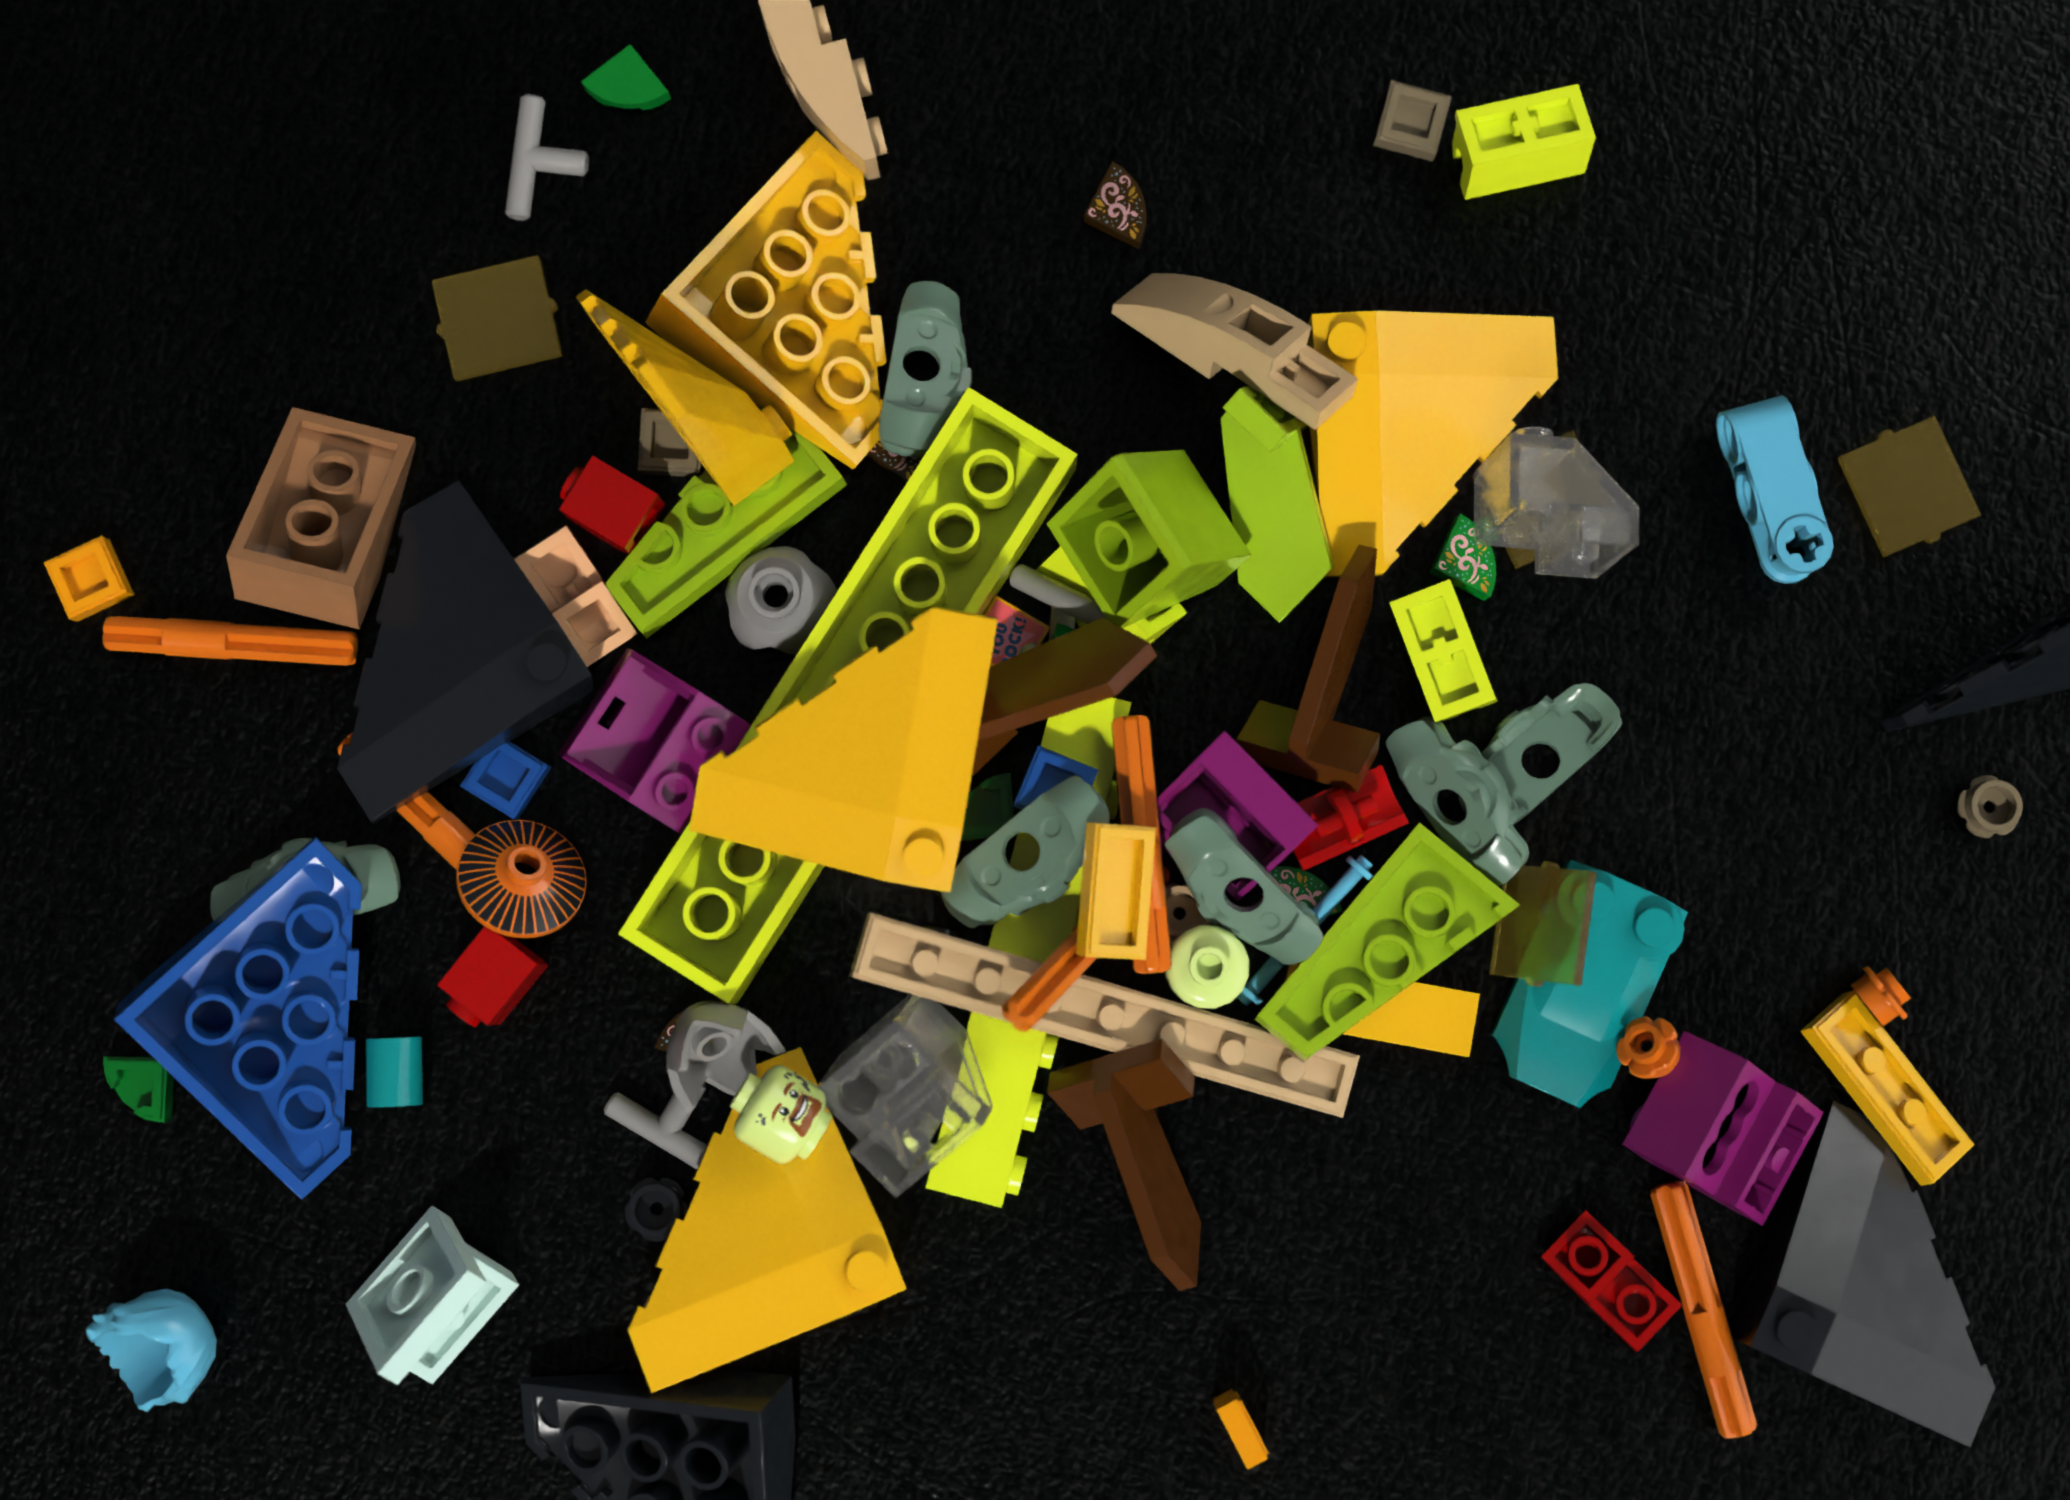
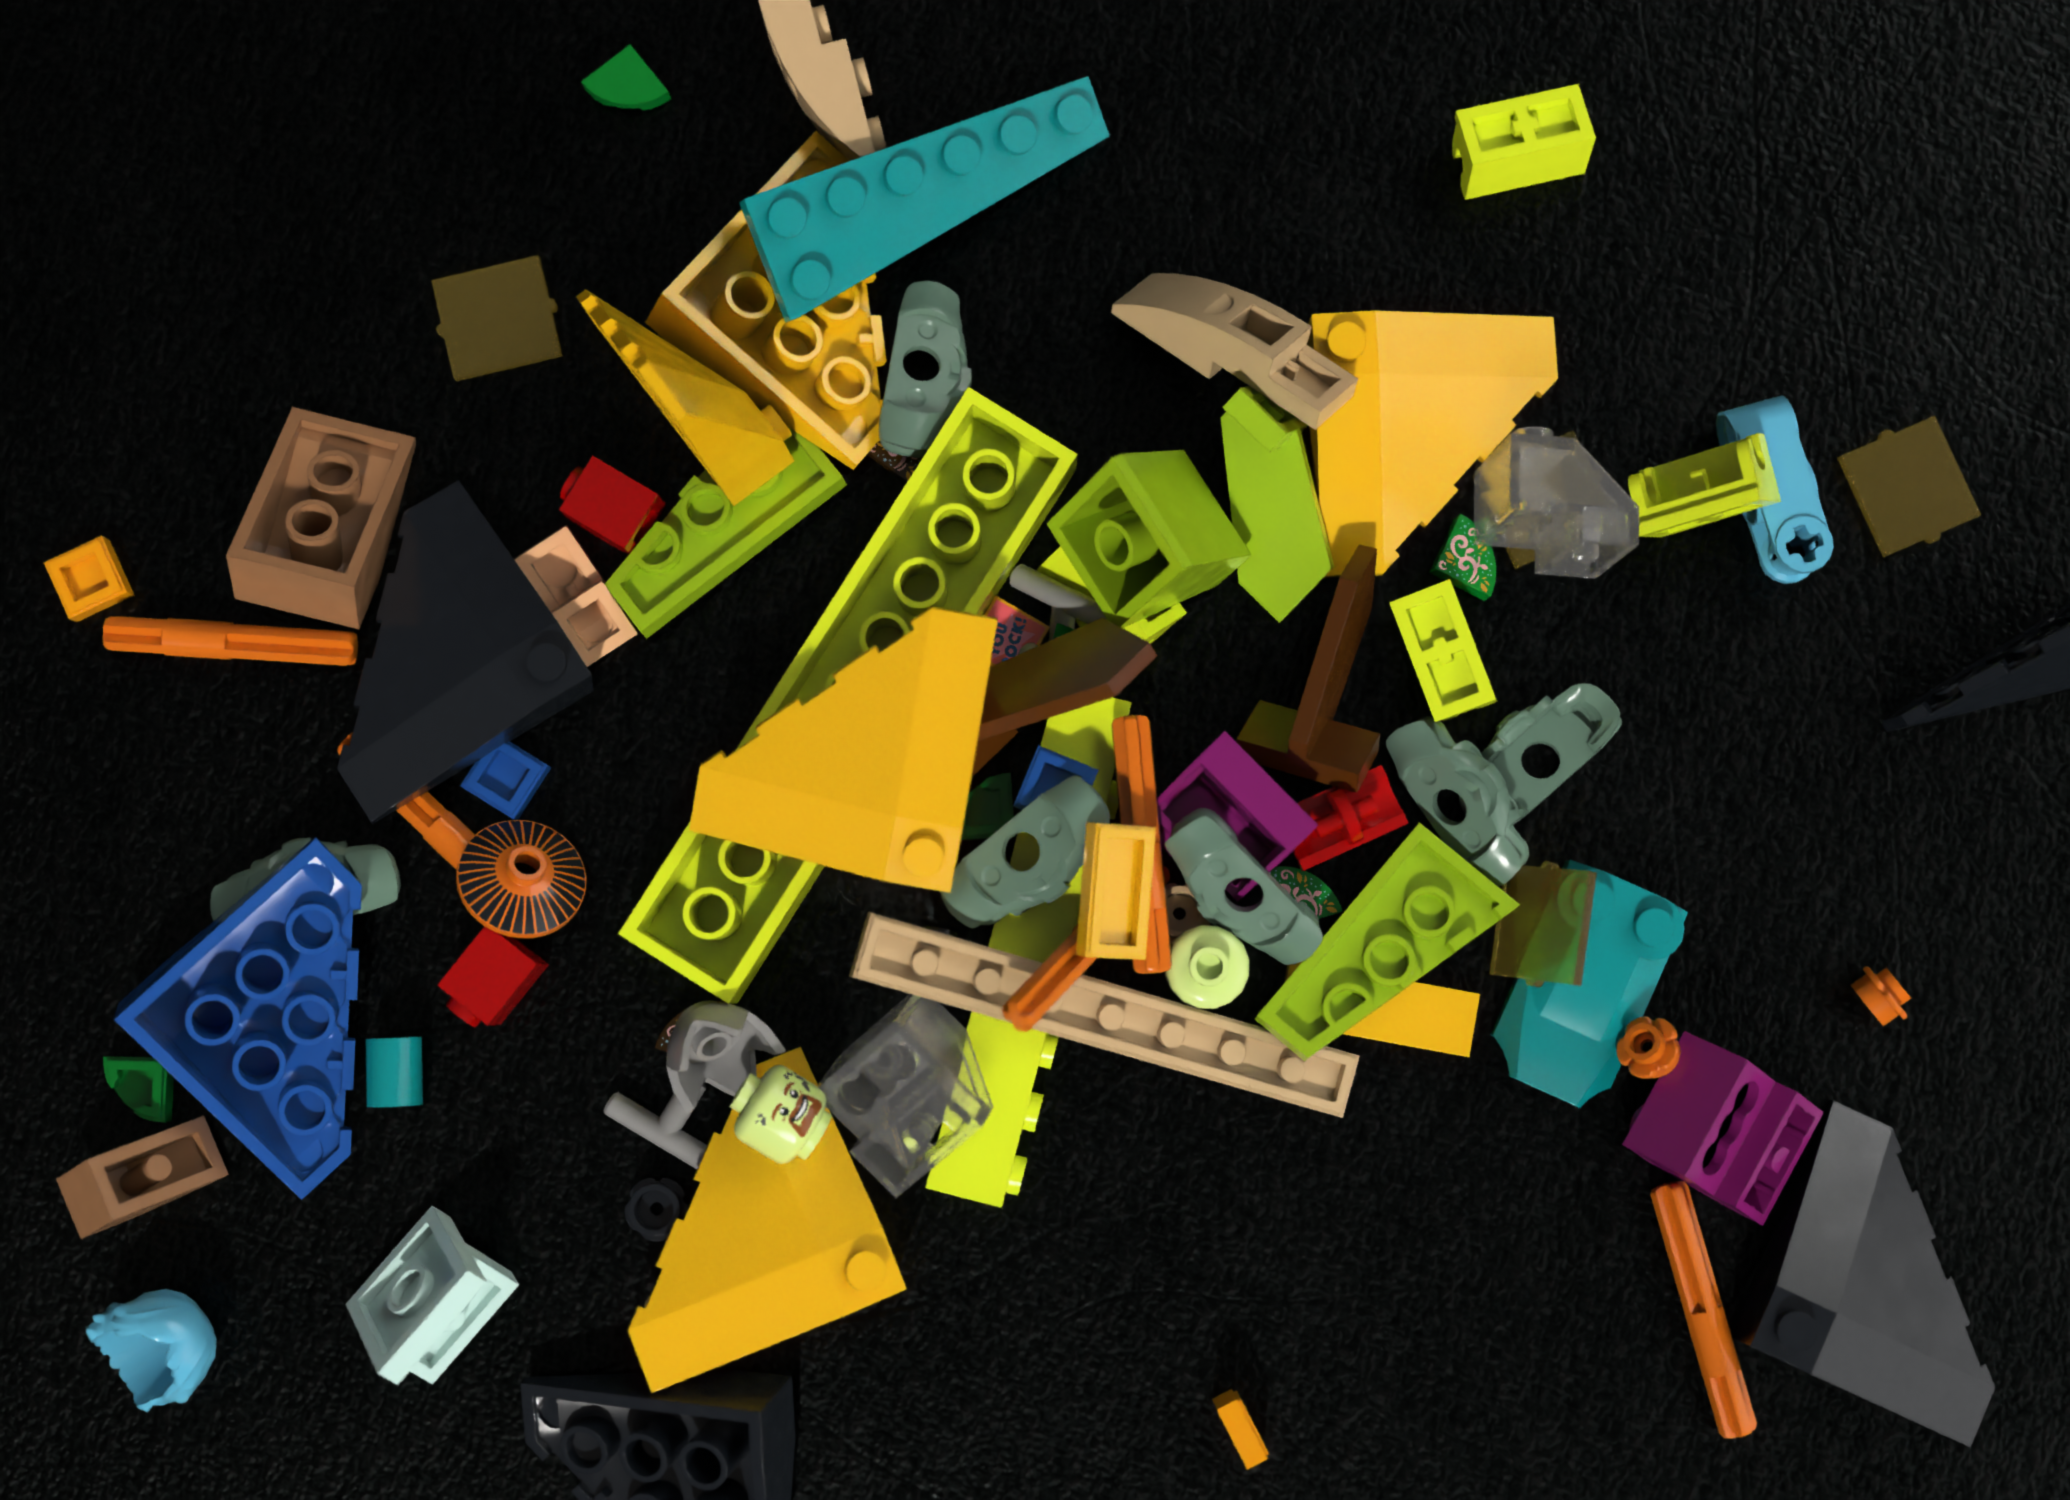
light grey piece [505,94,589,220] -> none
magenta piece [558,648,751,835] -> none
dark tan tile [638,408,704,477] -> none
light grey piece [725,546,837,655] -> none
reddish brown piece [1047,1038,1201,1291] -> none
dark brown tile [1084,161,1146,249] -> none
medium azure axle [1237,855,1374,1006] -> none
dark tan tile [1373,80,1452,161] -> none
red slope [1541,1210,1682,1353] -> none
yellow tile [1800,990,1975,1186] -> none
dark tan plate [1957,775,2023,838] -> none
none -> medium nougat slope [56,1116,229,1239]
none -> teal wing [739,76,1109,323]
none -> neon yellow hinge [1628,433,1781,537]

